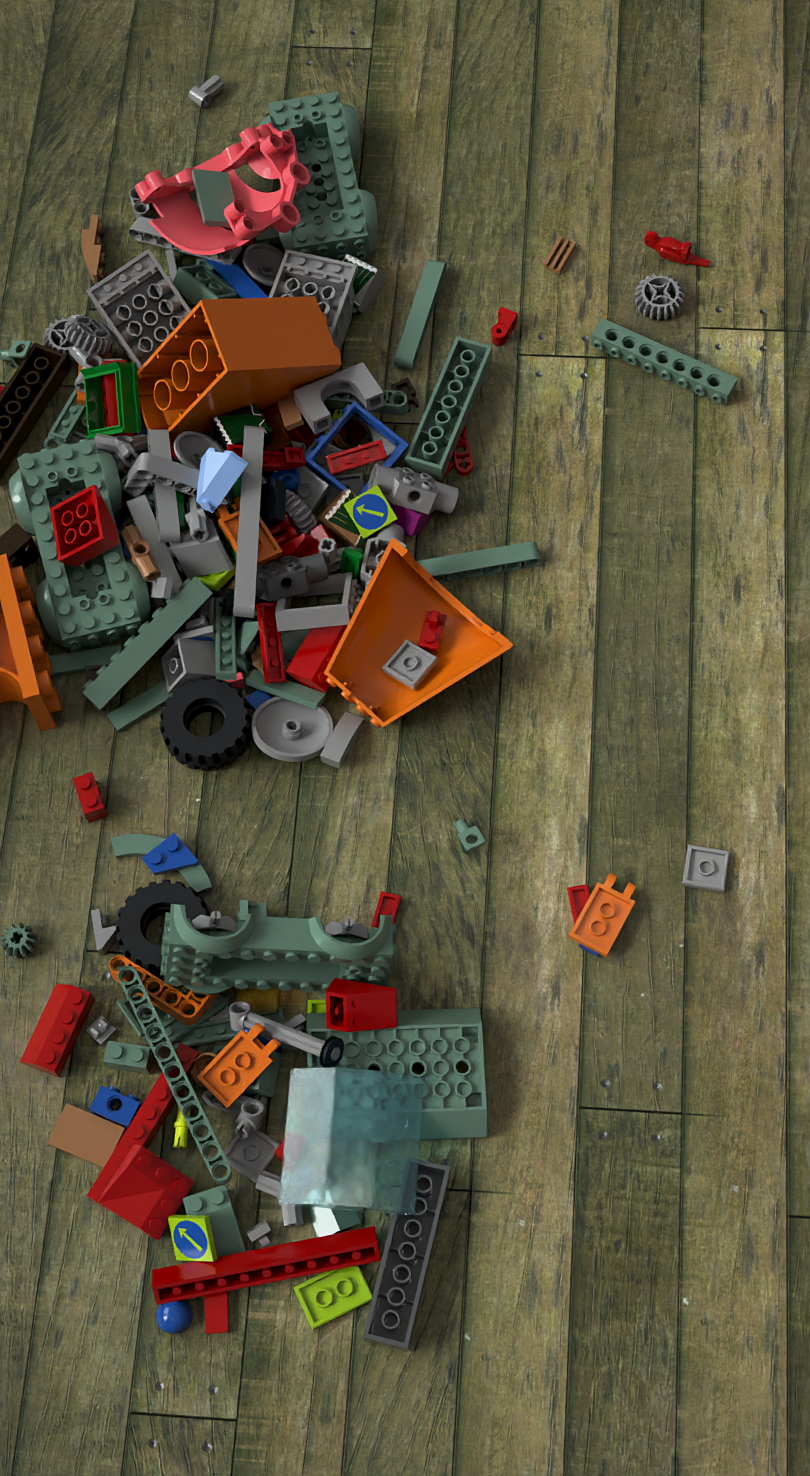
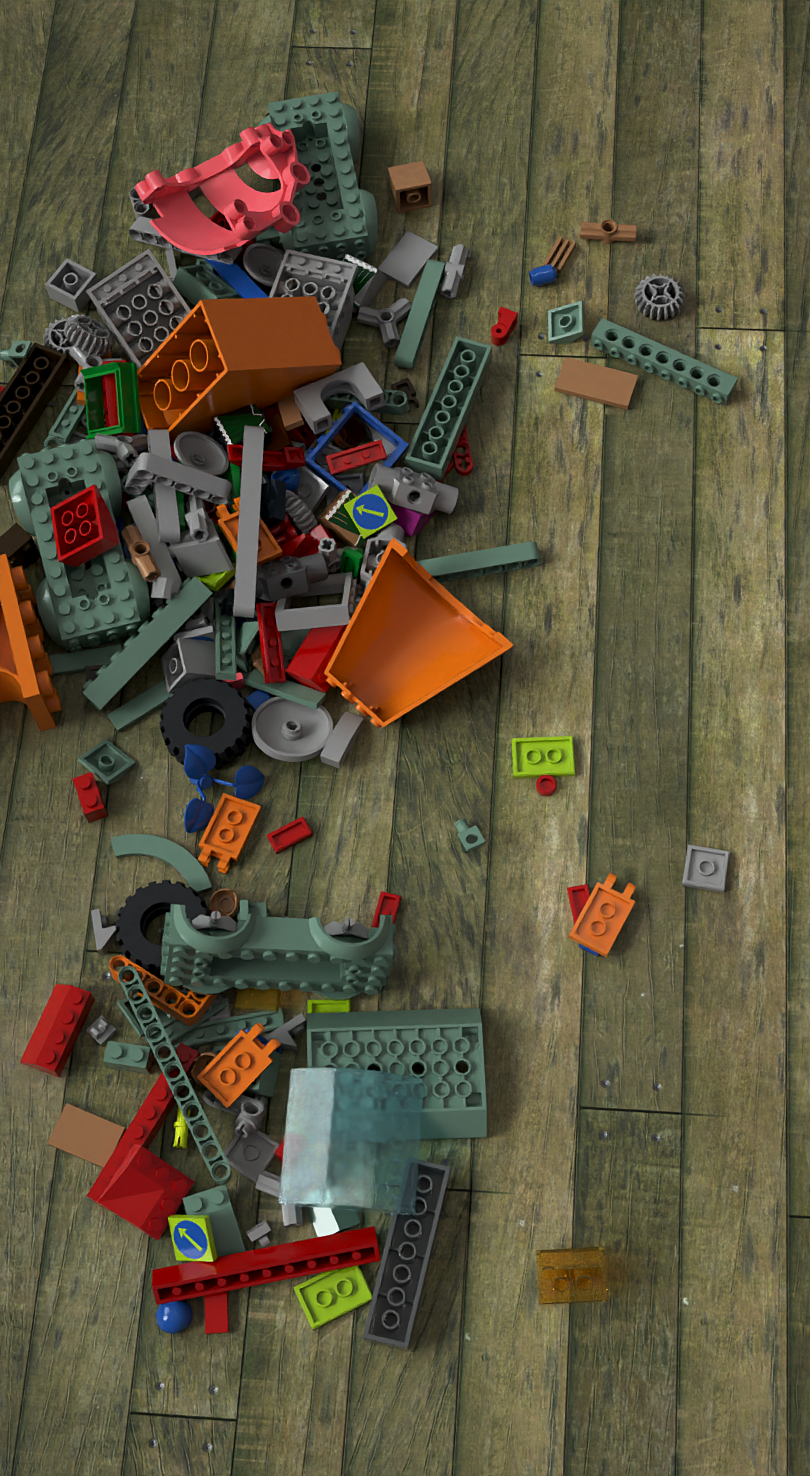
sand green gear [1,922,37,959] -> none
medium nougat slope [81,215,106,284] -> none
blue brick [89,1085,142,1129] -> none
blue wing [141,833,200,876] -> none
light grey piece [189,75,224,109] -> none
sand green tile [191,169,235,228] -> none
light blue slope [196,448,248,513] -> none
light grey piece [229,1001,344,1069] -> none
red slope [326,978,397,1032] -> none
light grey tile [382,639,439,690] -> none
red hinge [418,610,447,653] -> none
red animal [644,231,710,267] -> none
none -> light grey brick [45,258,99,313]
none -> sand green slope [77,739,136,784]
none -> blue plant [184,744,264,833]
none -> orange tile [198,793,262,874]
none -> medium nougat hair [209,888,240,918]
none -> red tile [266,816,313,855]
none -> light grey piece [357,298,412,348]
none -> light grey tile [378,231,438,289]
none -> medium nougat slope [388,161,432,213]
none -> light grey piece [441,244,469,299]
none -> lime tile [512,736,575,779]
none -> blue brick [529,264,557,287]
none -> red tile [536,775,557,796]
none -> clear yellow slope [536,1247,608,1305]
none -> sand green slope [548,300,584,344]
none -> medium nougat tile [555,357,638,410]
none -> medium nougat piece [580,219,637,244]

